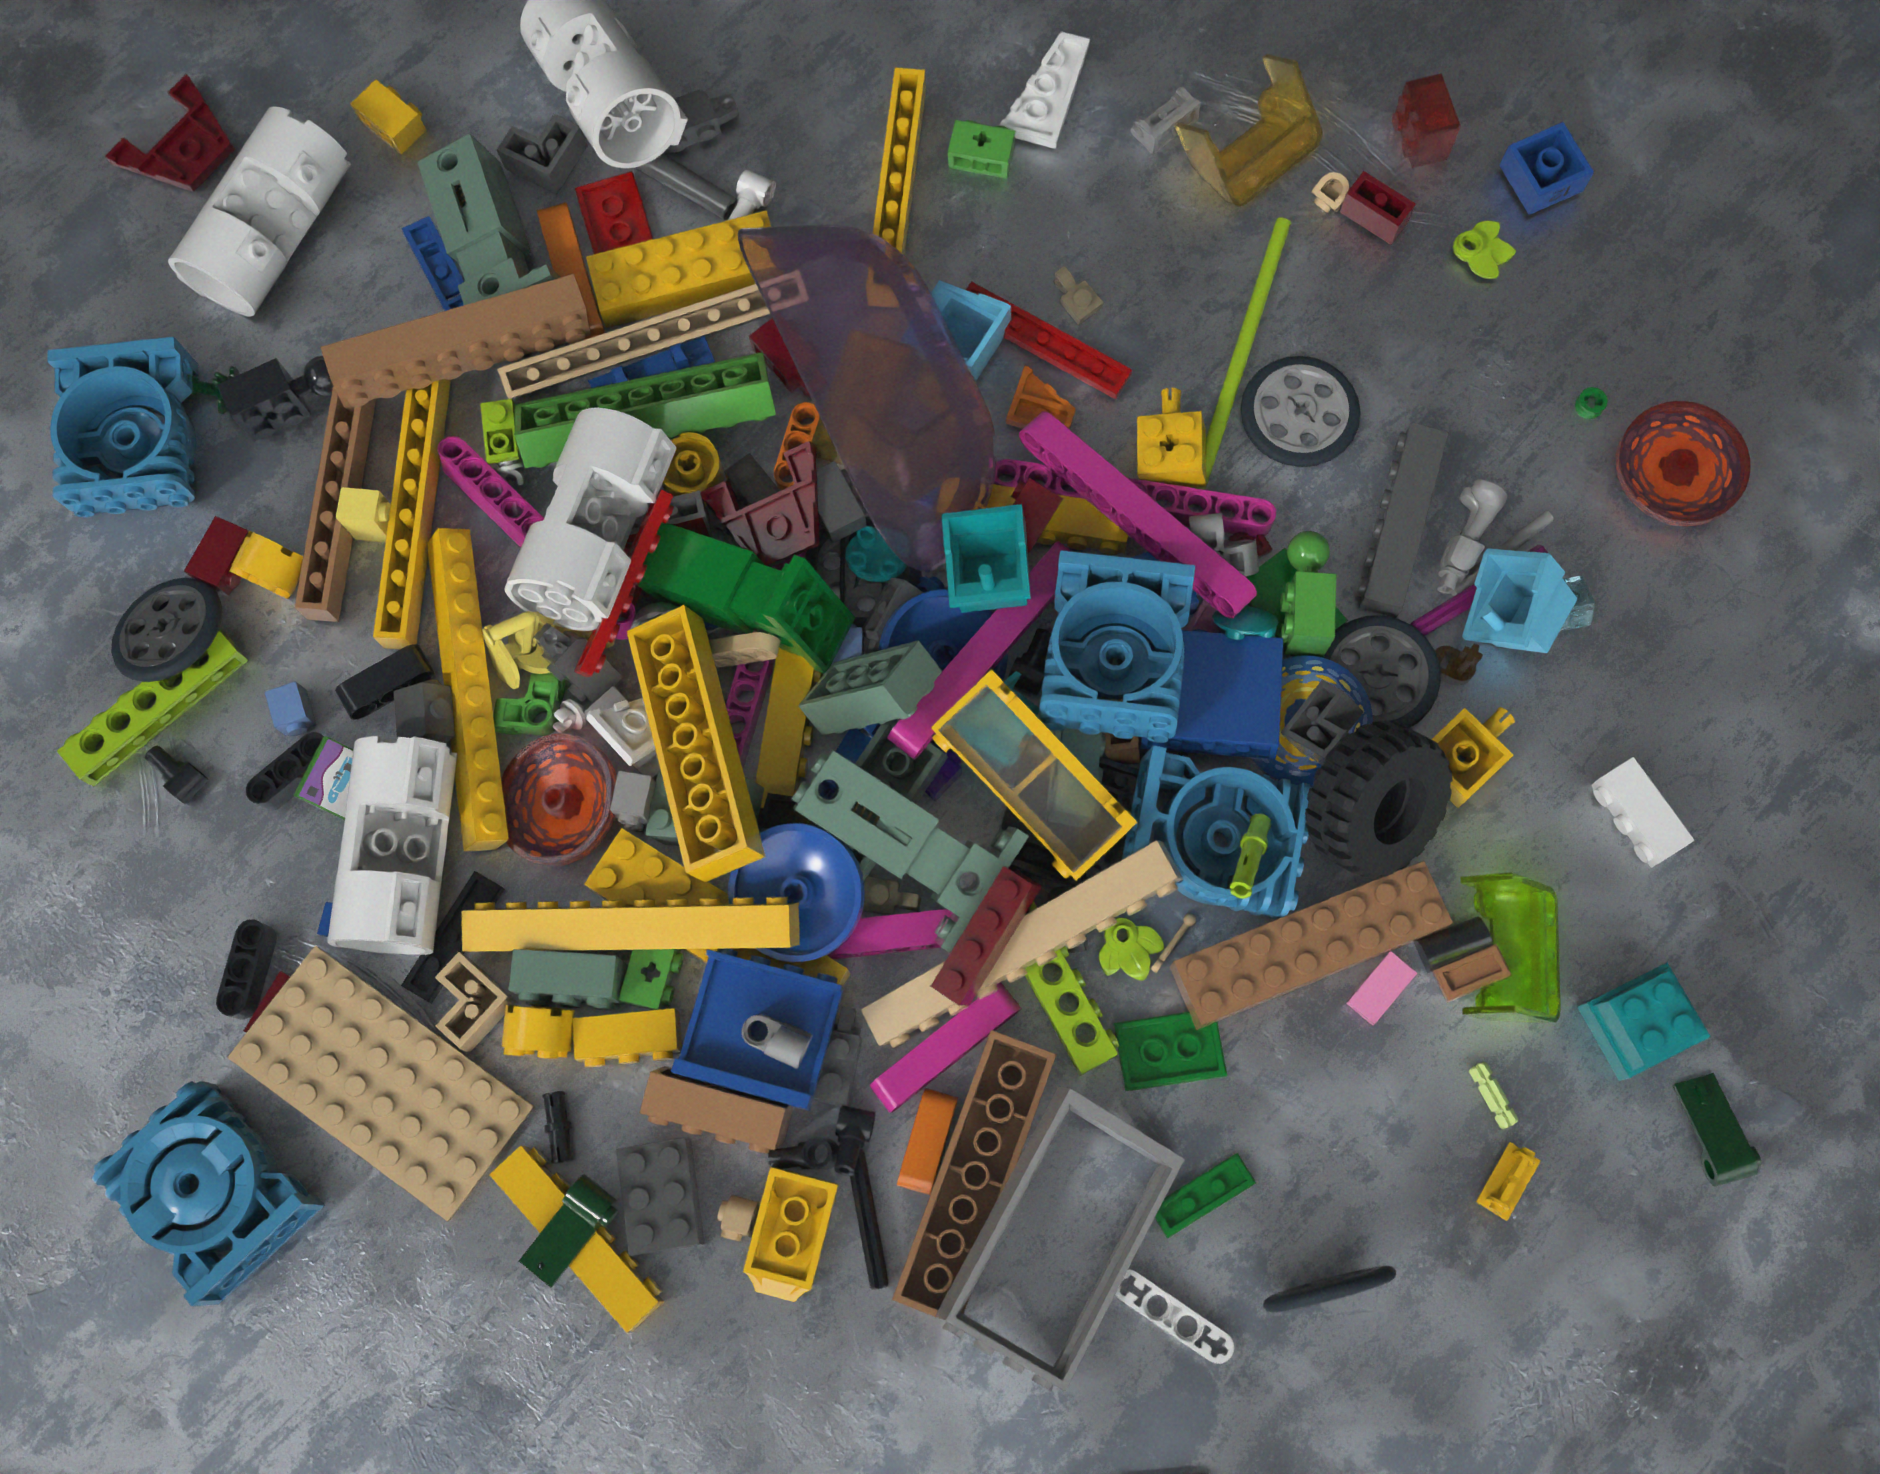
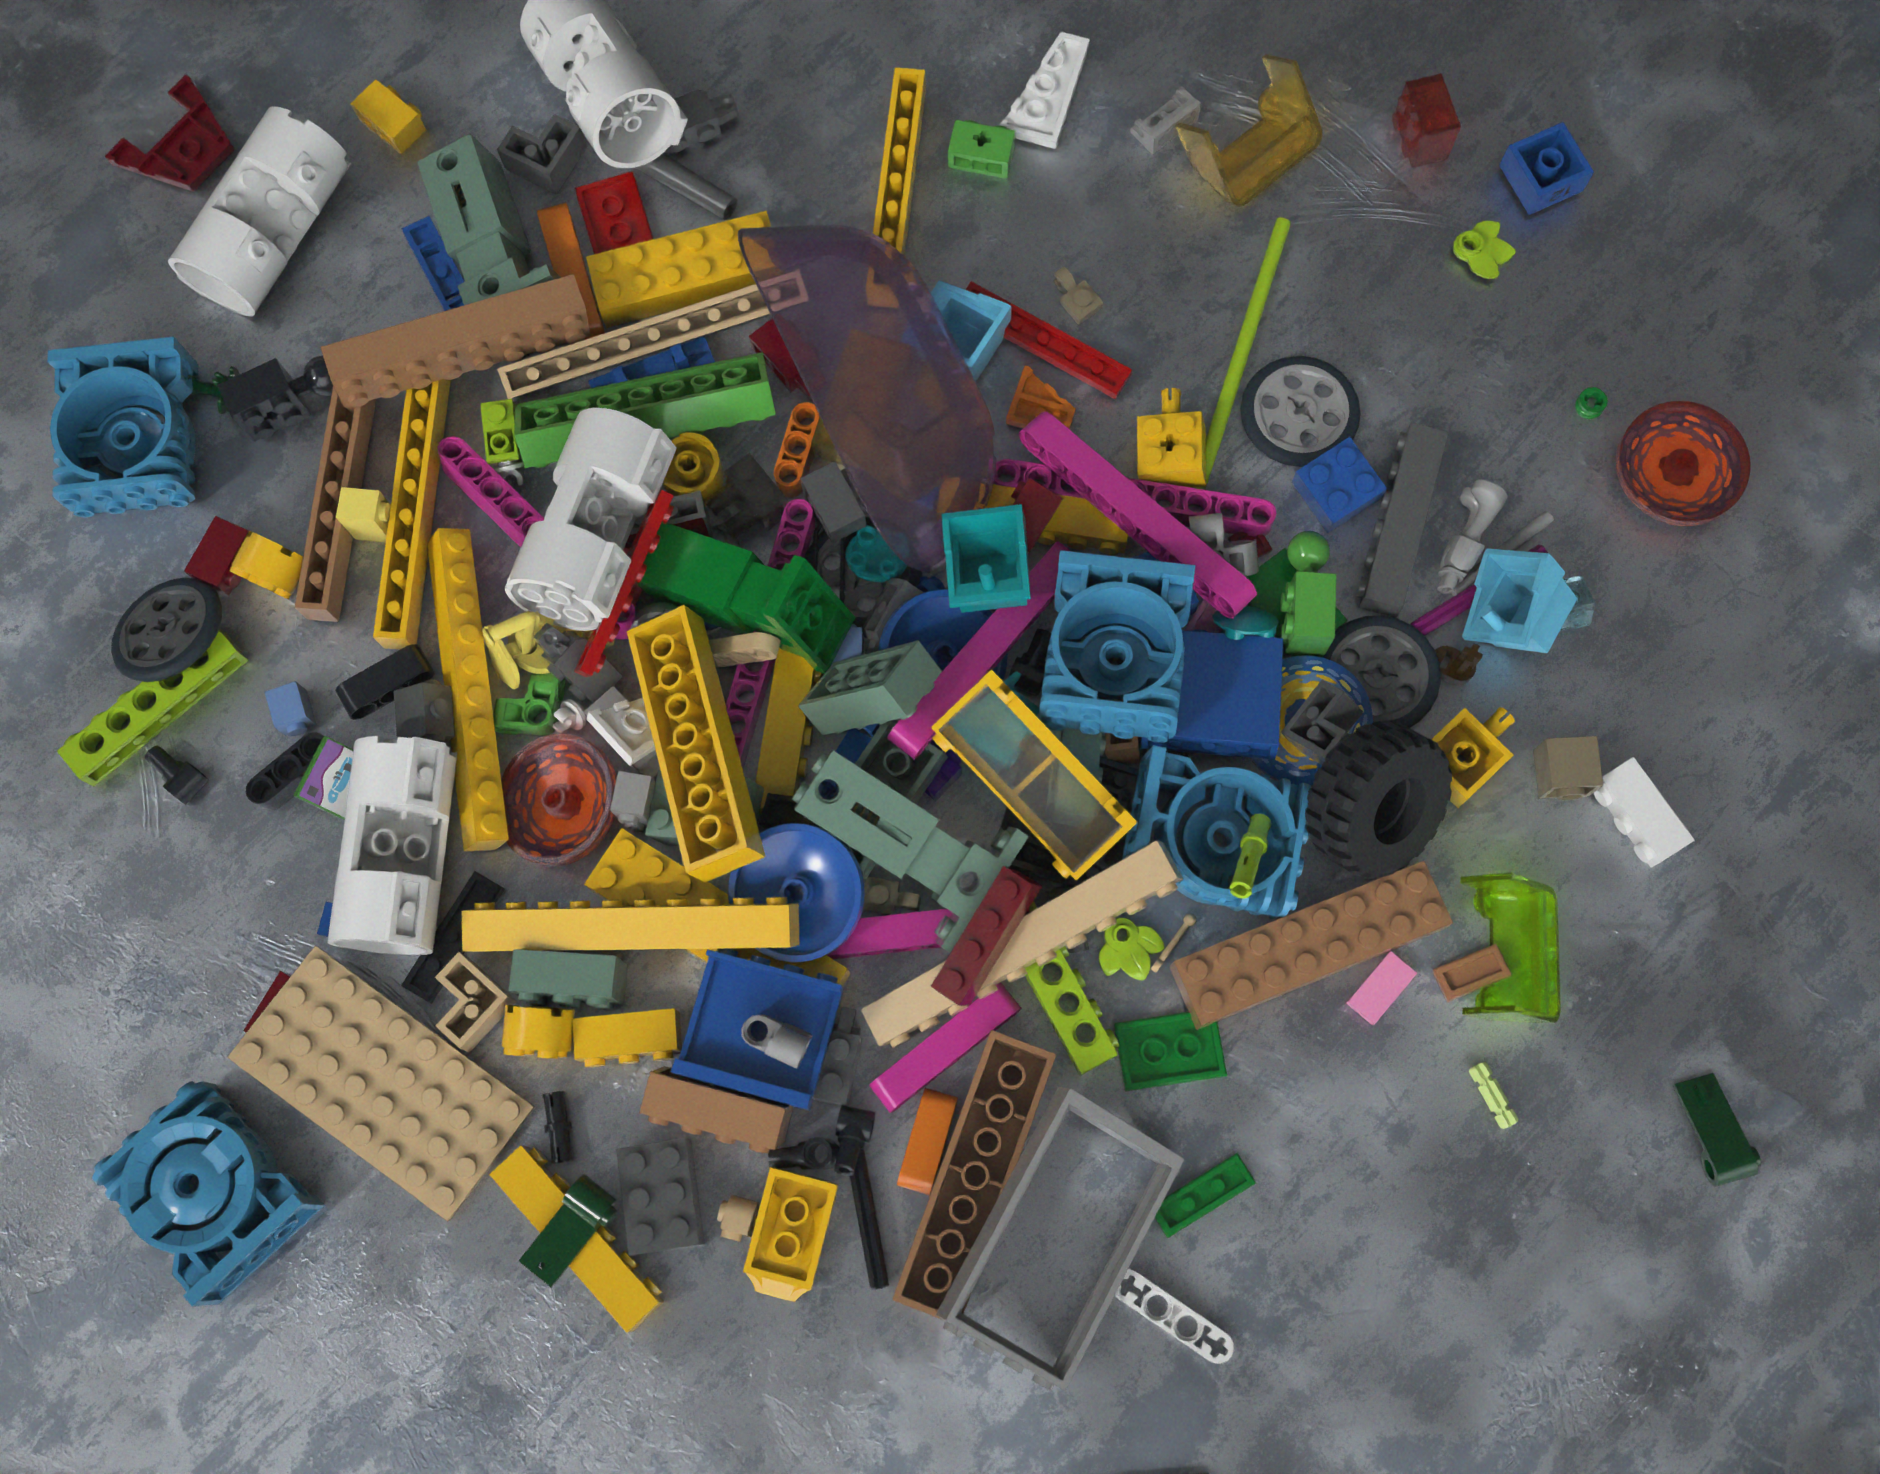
black beam [216,919,277,1020] -> none
bright green brick [618,949,684,1010] -> none
wing [700,441,820,567] -> none
white pin [728,169,776,220] -> none
black wedge [1263,1265,1396,1313] -> none
tan plate [1311,172,1350,213] -> none
dark red brick [1340,171,1416,245] -> none
black brick [1413,916,1492,974] -> none
yellow hinge [1476,1142,1541,1221] -> none
teal piece [1577,962,1711,1081] -> none
none -> blue brick [1292,437,1387,533]
none -> dark tan head [1533,736,1603,800]

